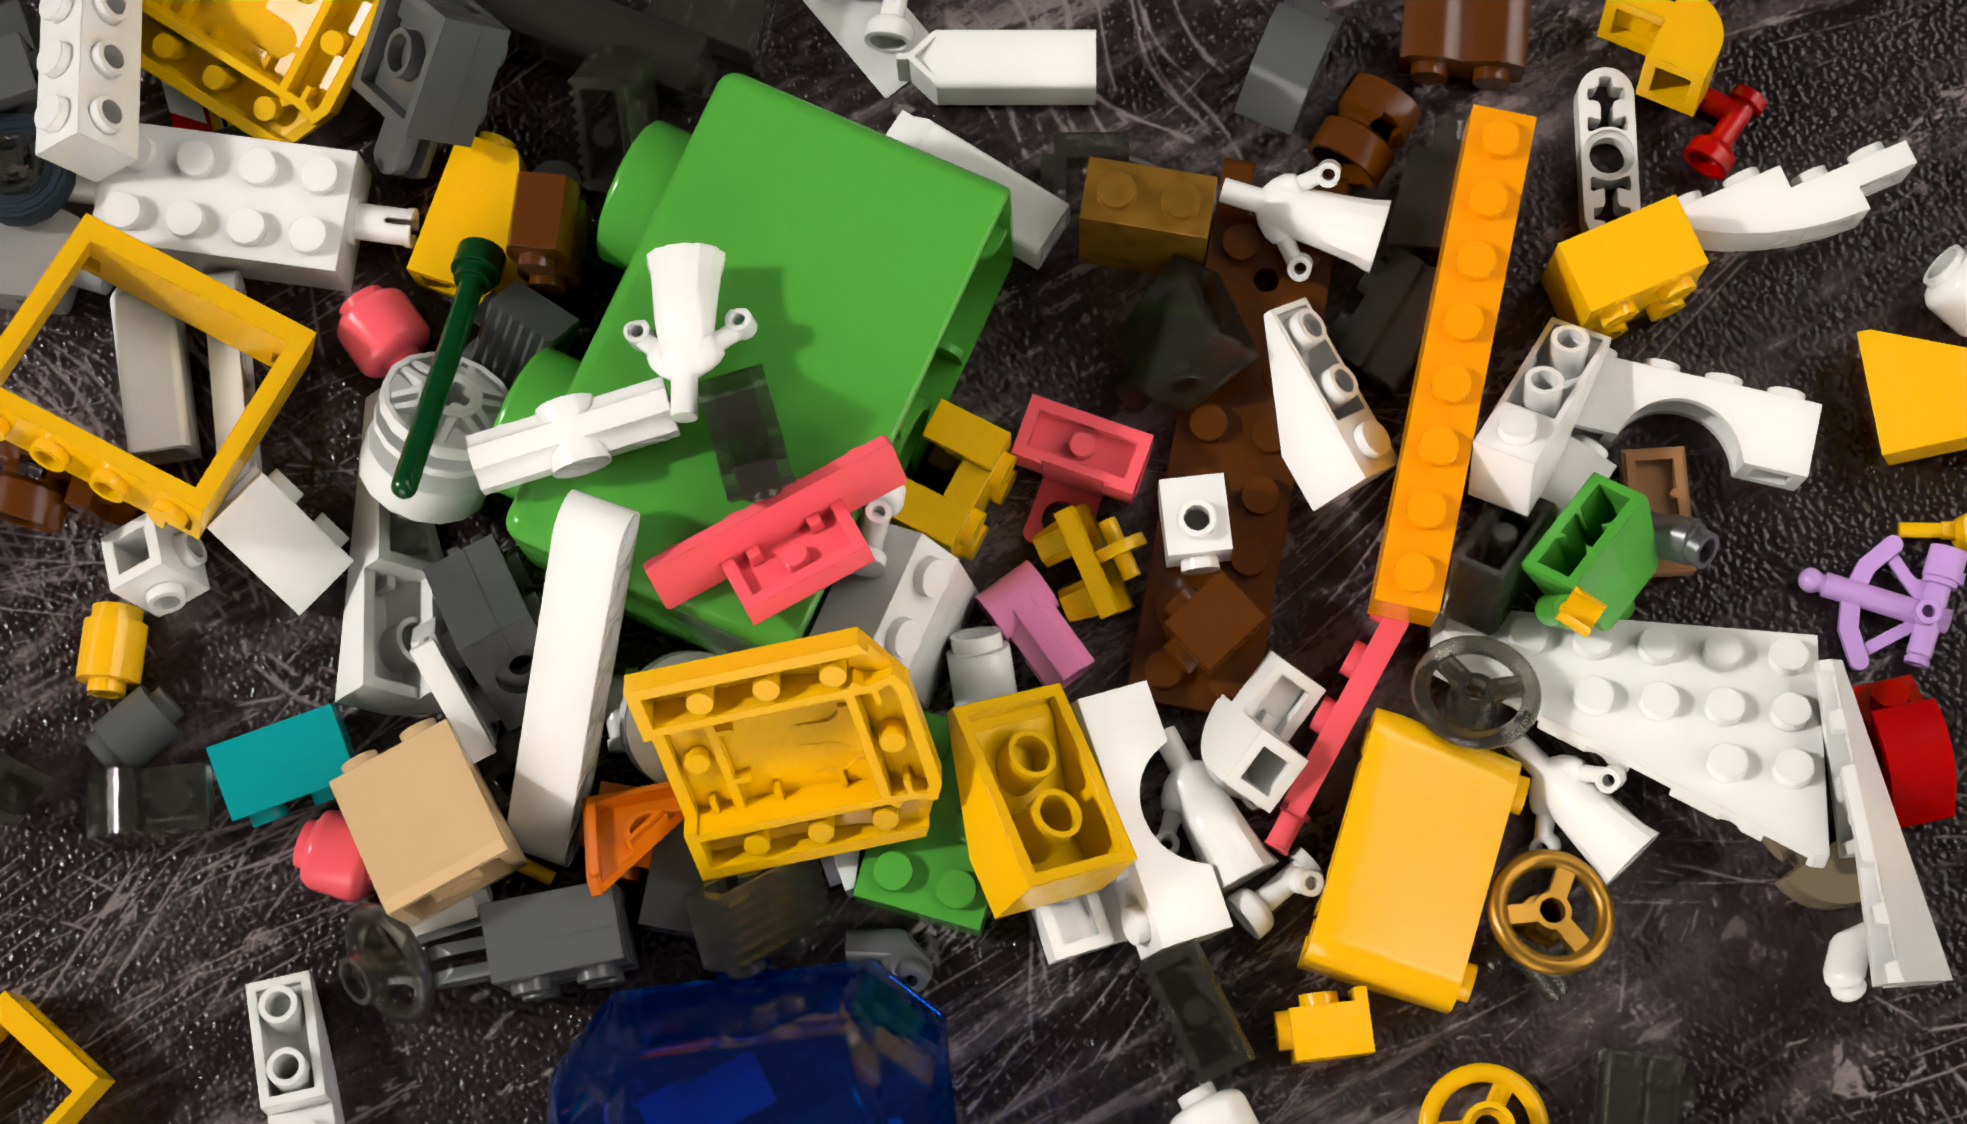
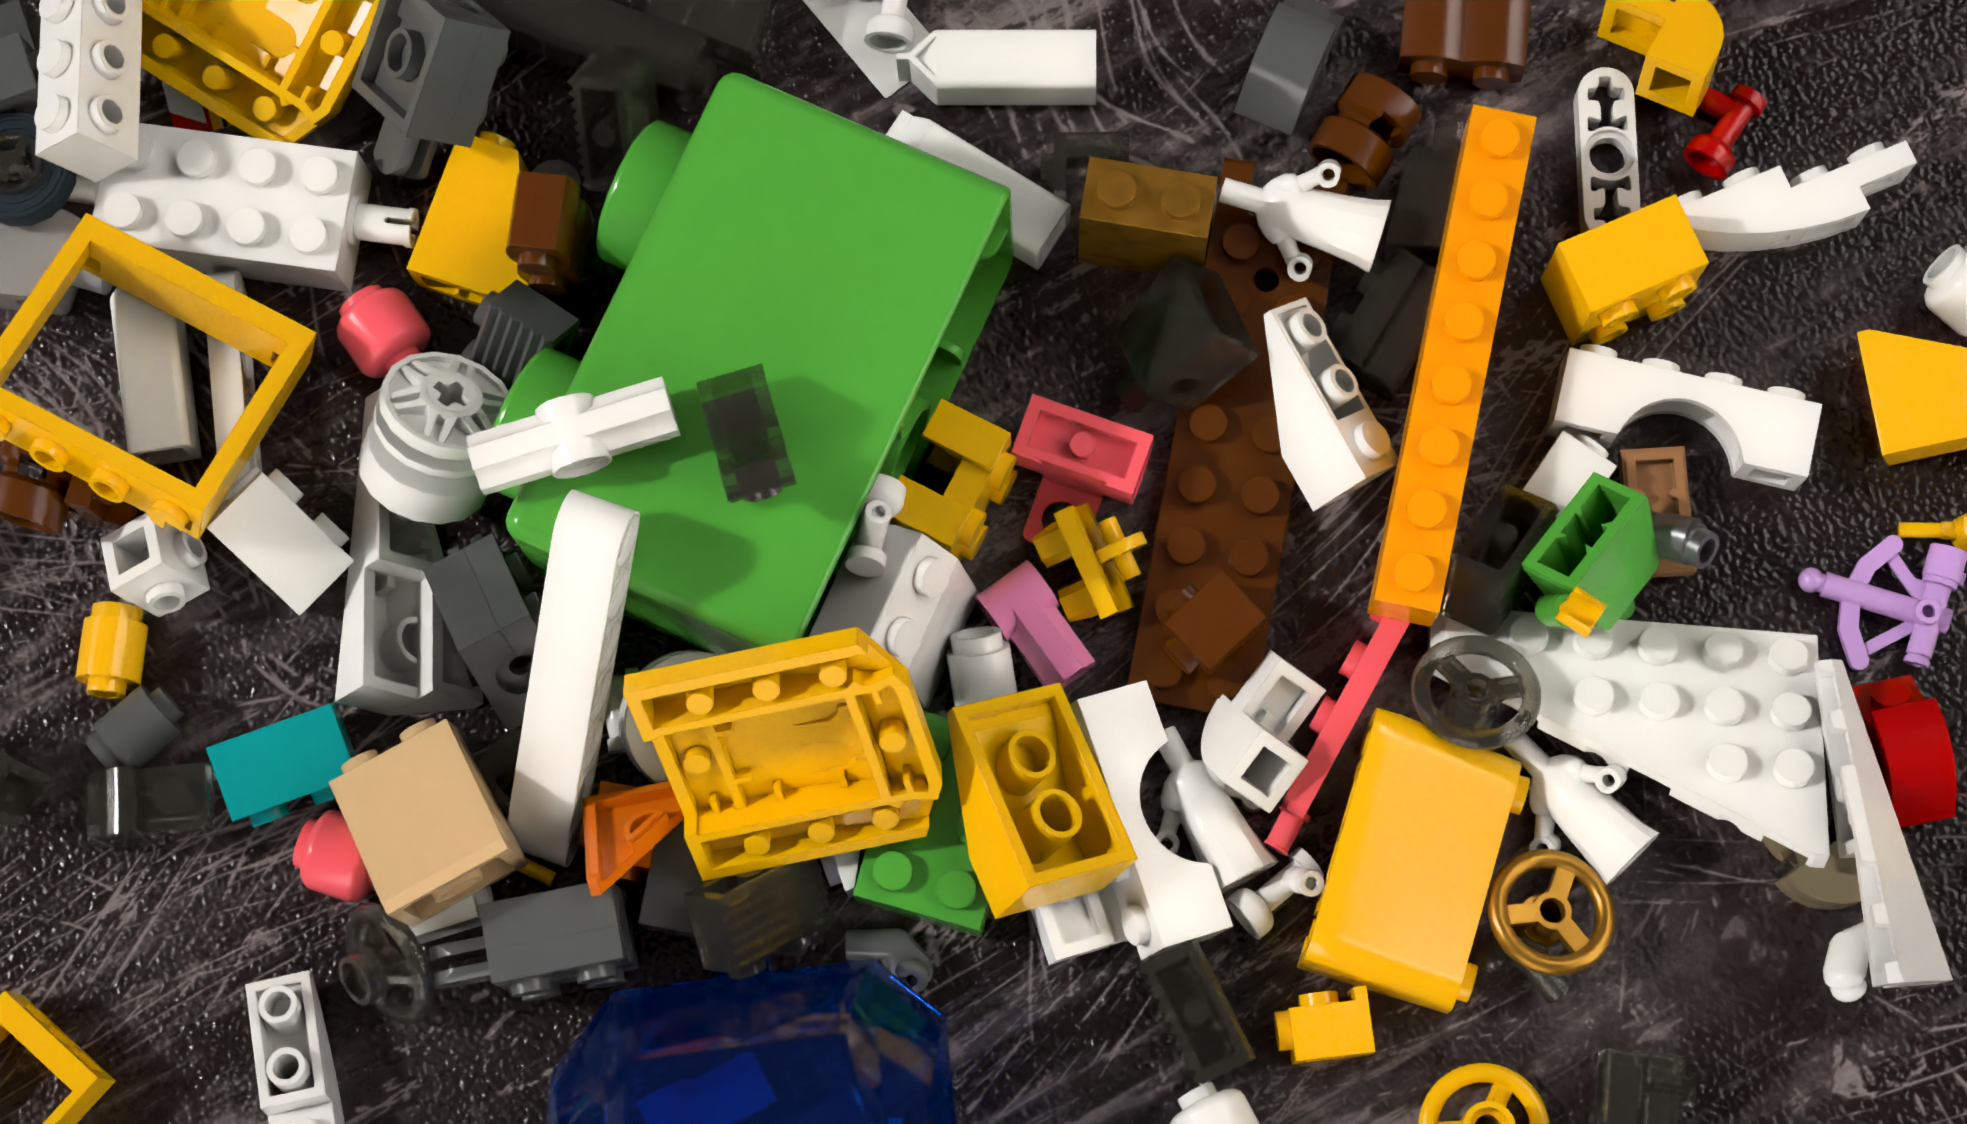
dark green piece [391,237,507,499] -> none
white plate [409,617,500,764] -> none
white piece [623,243,758,423] -> none
coral bracket [643,435,907,626] -> none
white brick [1157,472,1233,575] -> none
white slope [1468,317,1611,517] -> none

